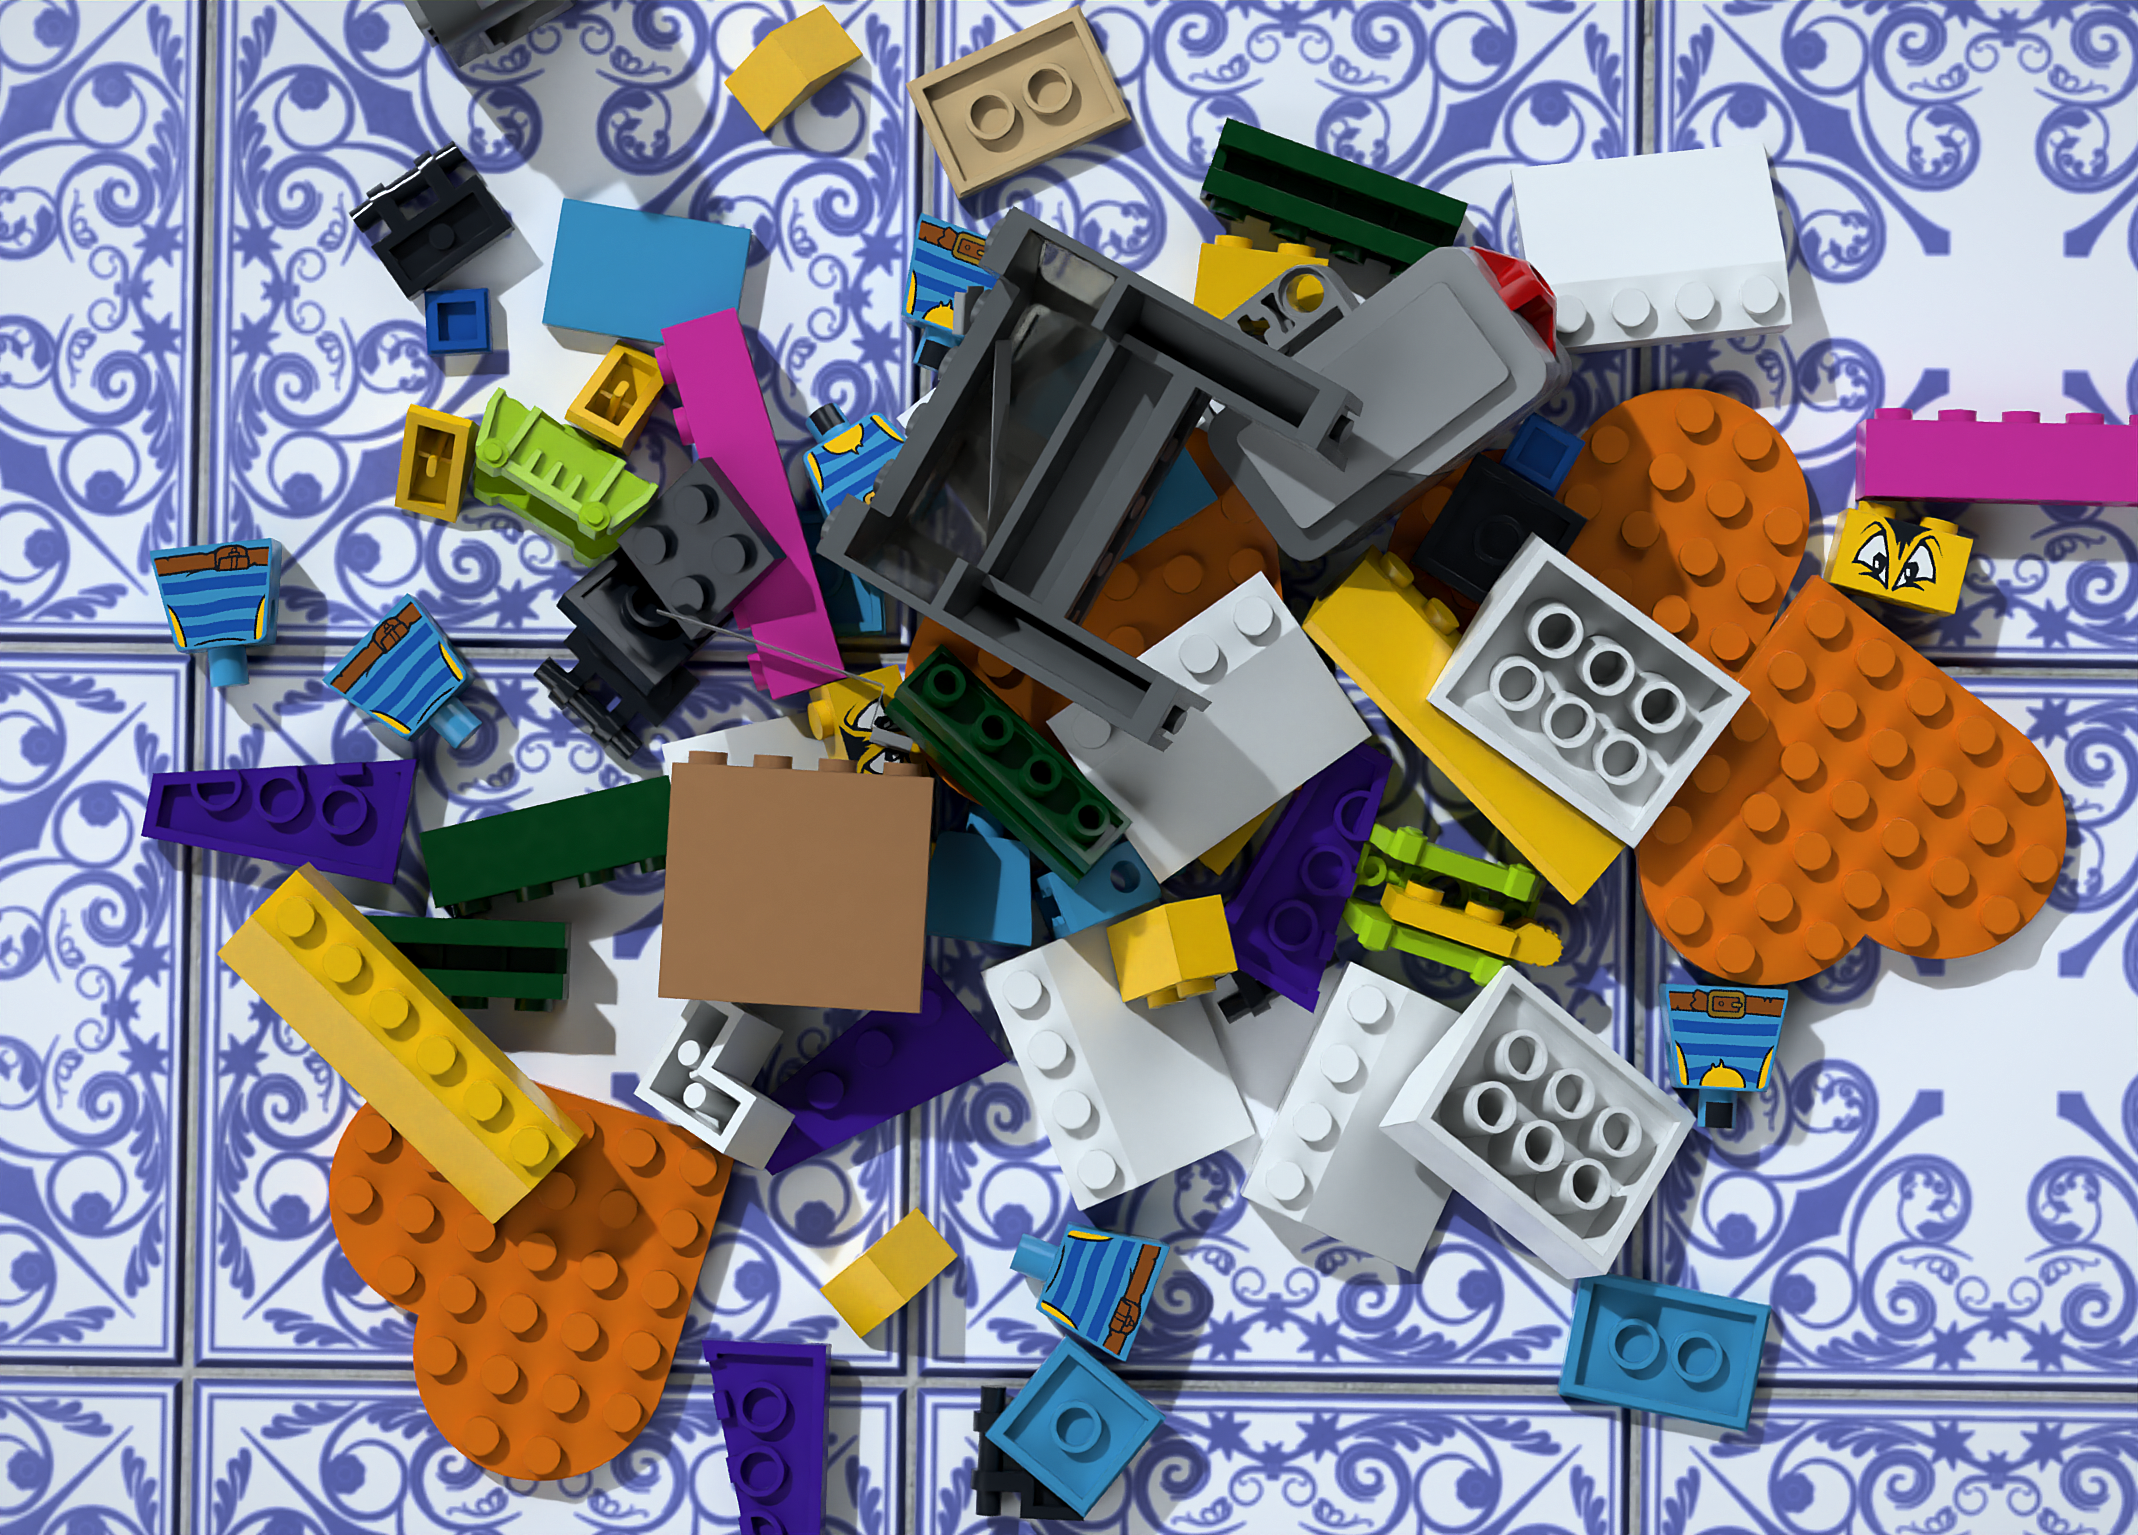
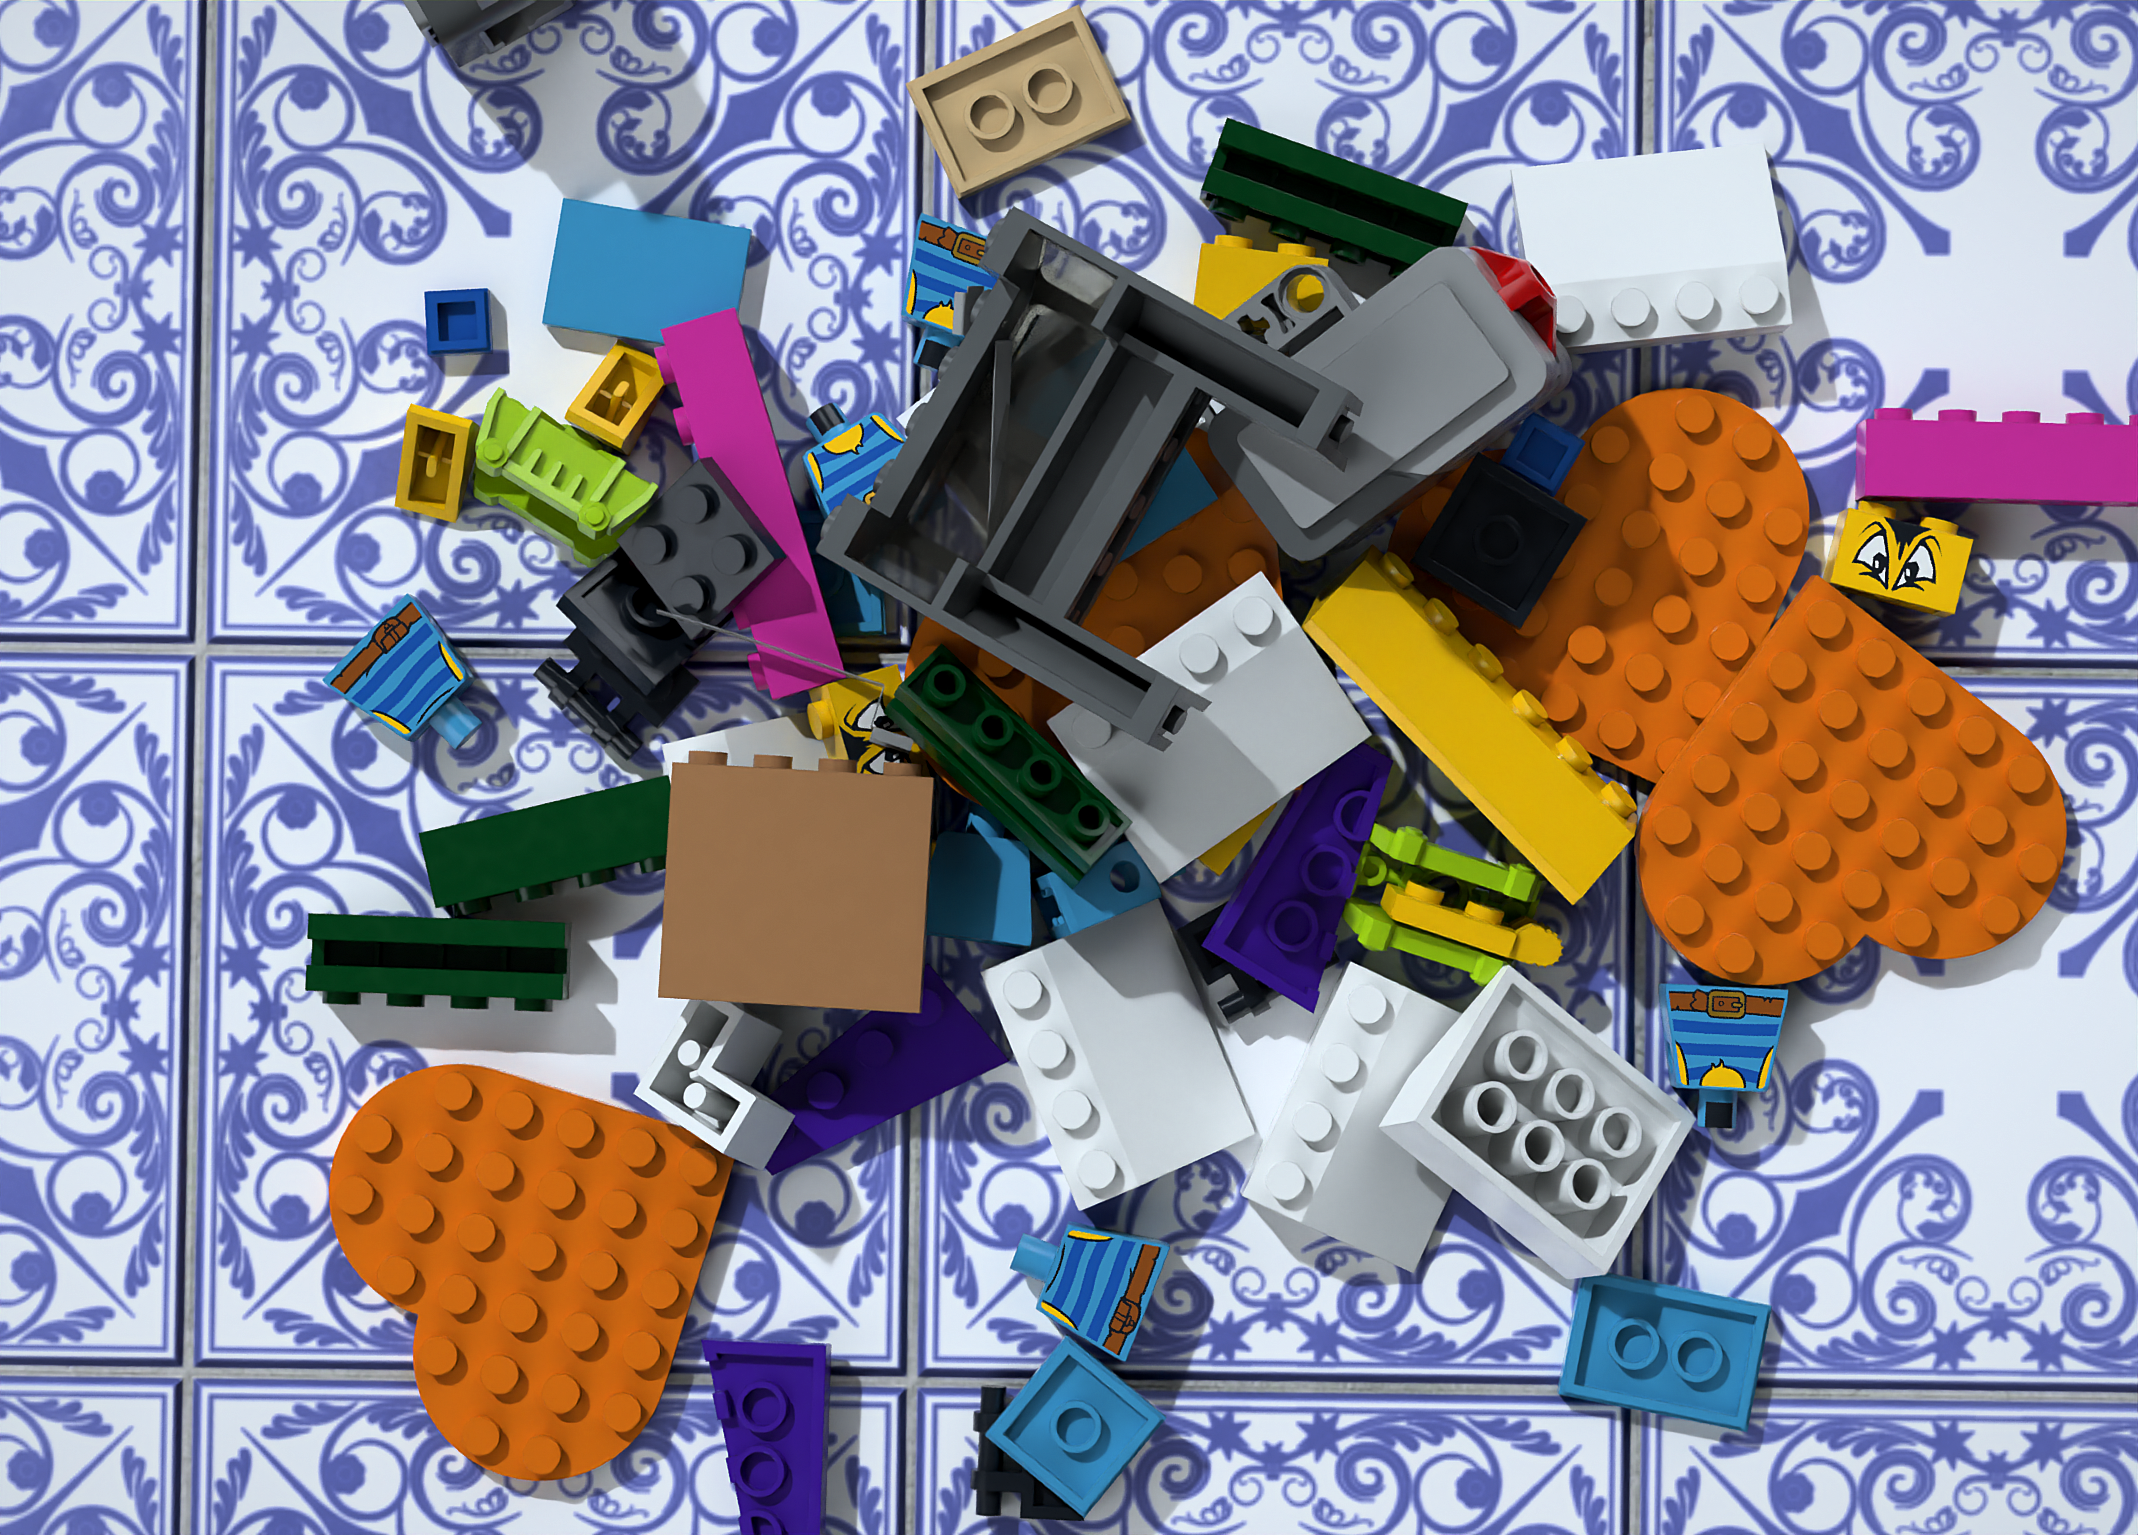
dark purple wing [141,759,420,885] -> none
torso [150,538,282,688] -> none
yellow slope [217,861,584,1224] -> none
black plate [349,141,515,302] -> none
yellow slope [724,4,863,133] -> none
yellow slope [819,1207,958,1339] -> none
yellow brick [1106,894,1238,1009] -> none
white slope [1426,532,1751,849] -> none

